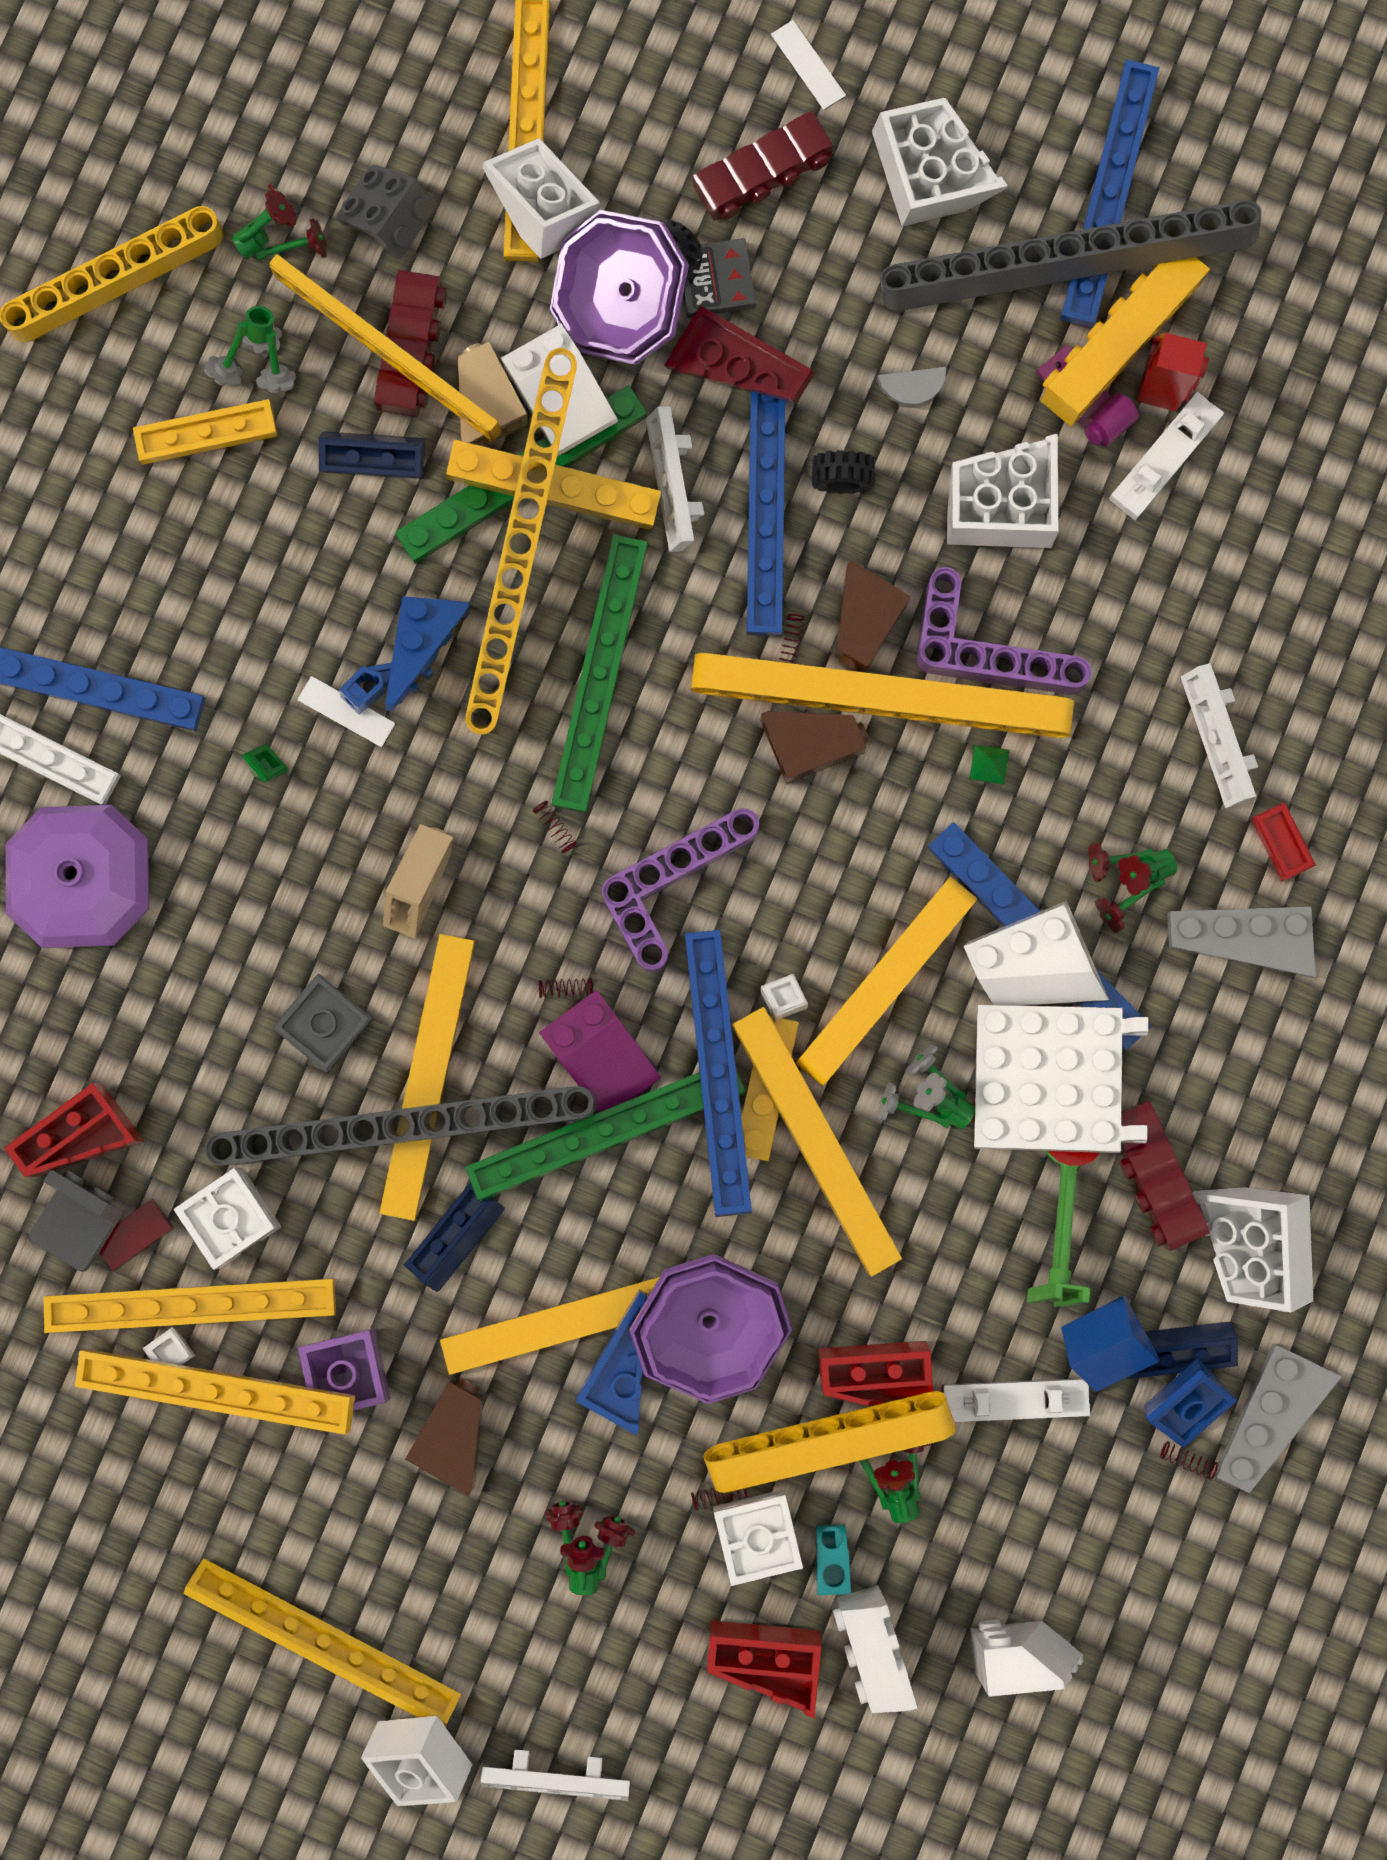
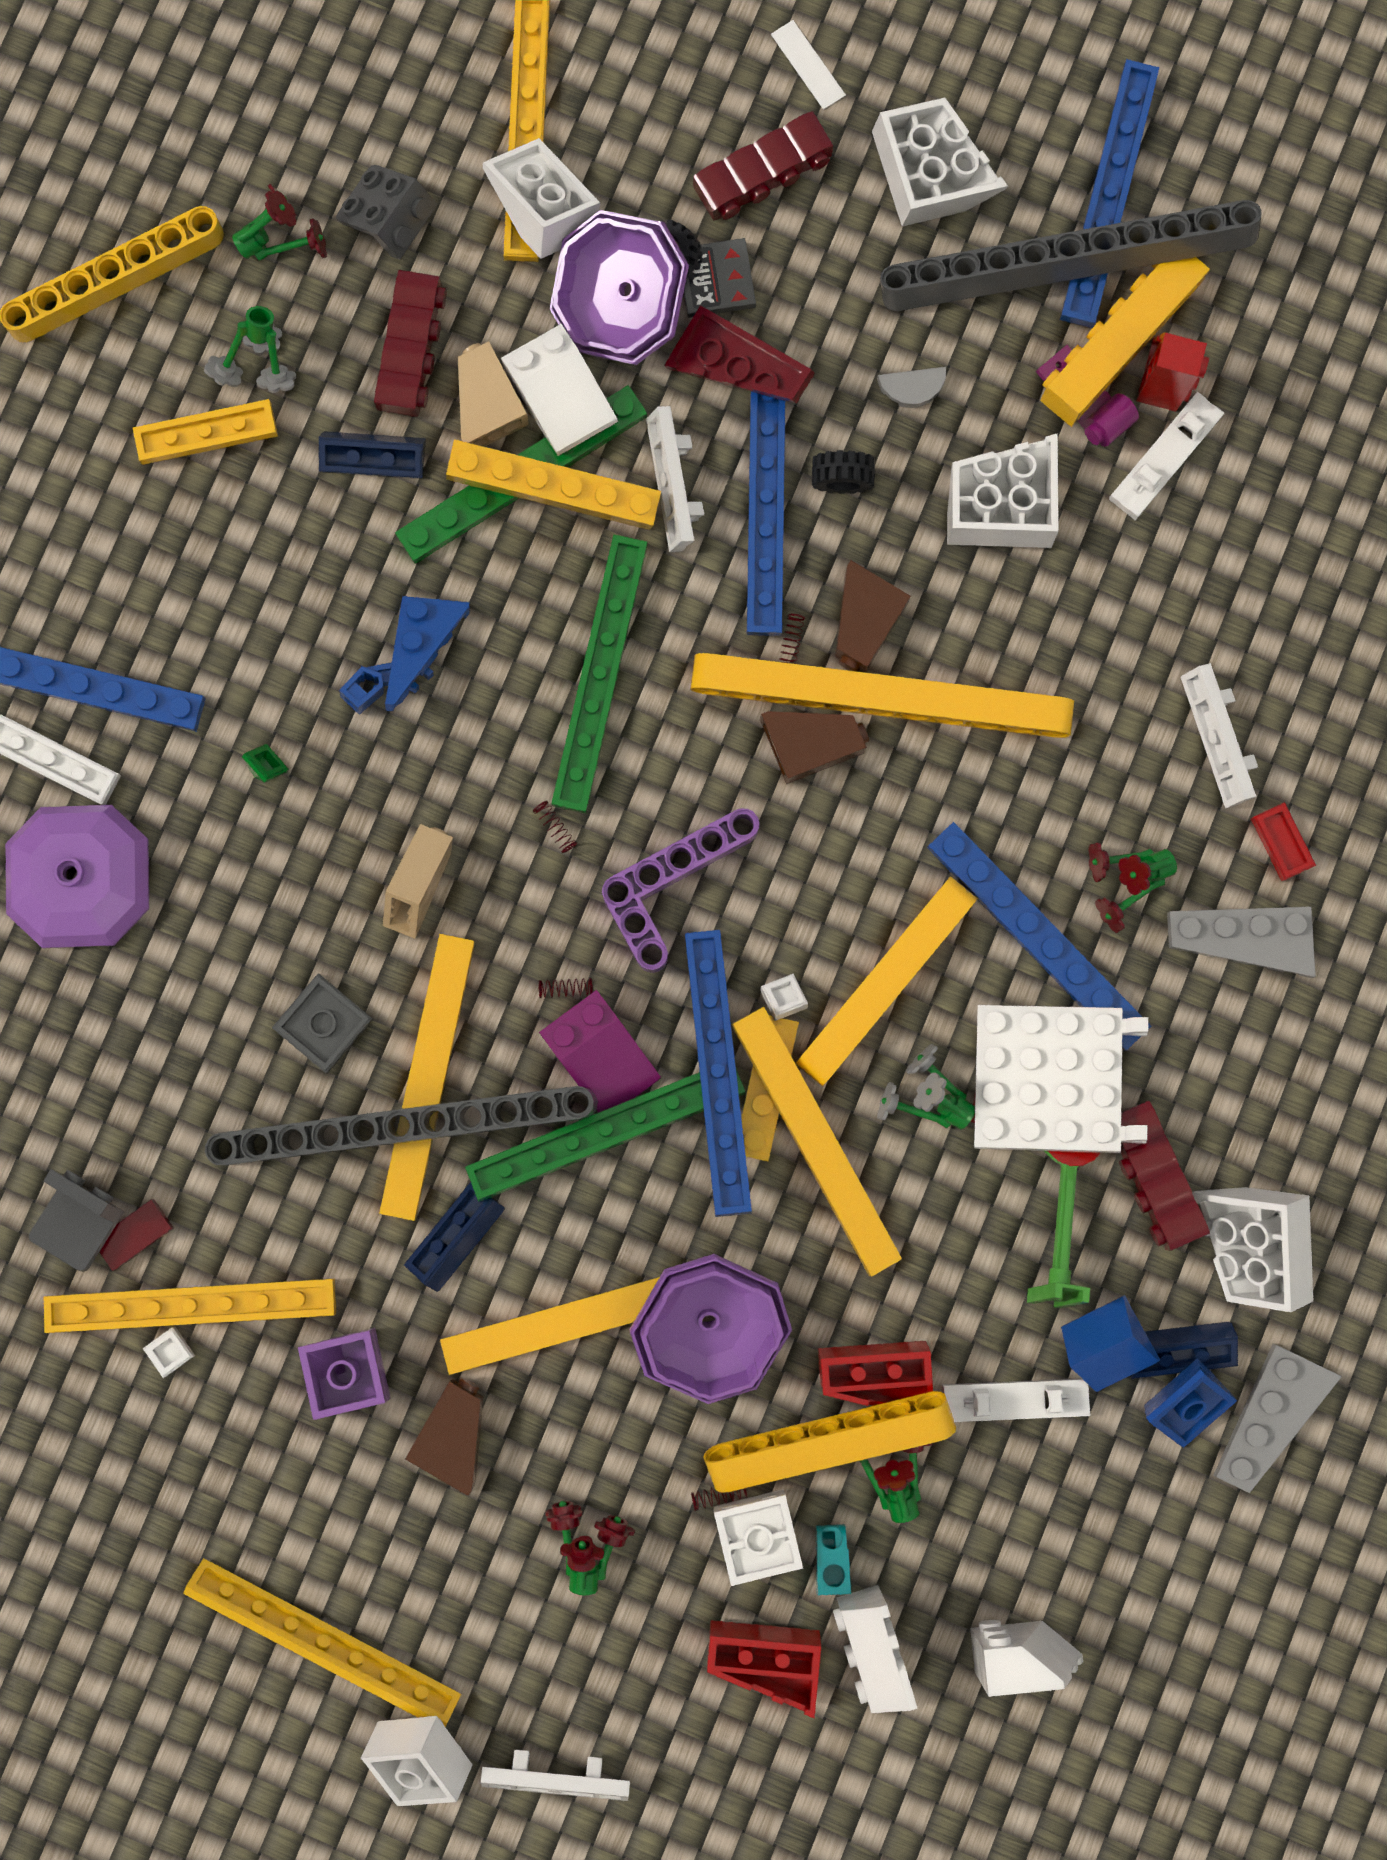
red wedge [4,1083,145,1177] -> none
yellow plate [75,1349,355,1435] -> none
white piece [174,1168,282,1270] -> none
yellow tile [269,254,501,442] -> none
white sticker [297,676,396,747] -> none
yellow beam [465,348,577,734] -> none
blue wing [575,1289,647,1435] -> none
medium lavender beam [917,567,1092,694] -> none
white wedge [964,901,1109,1006] -> none
green slope [969,744,1009,785] -> none
dark red piece [1160,1441,1218,1480] -> none

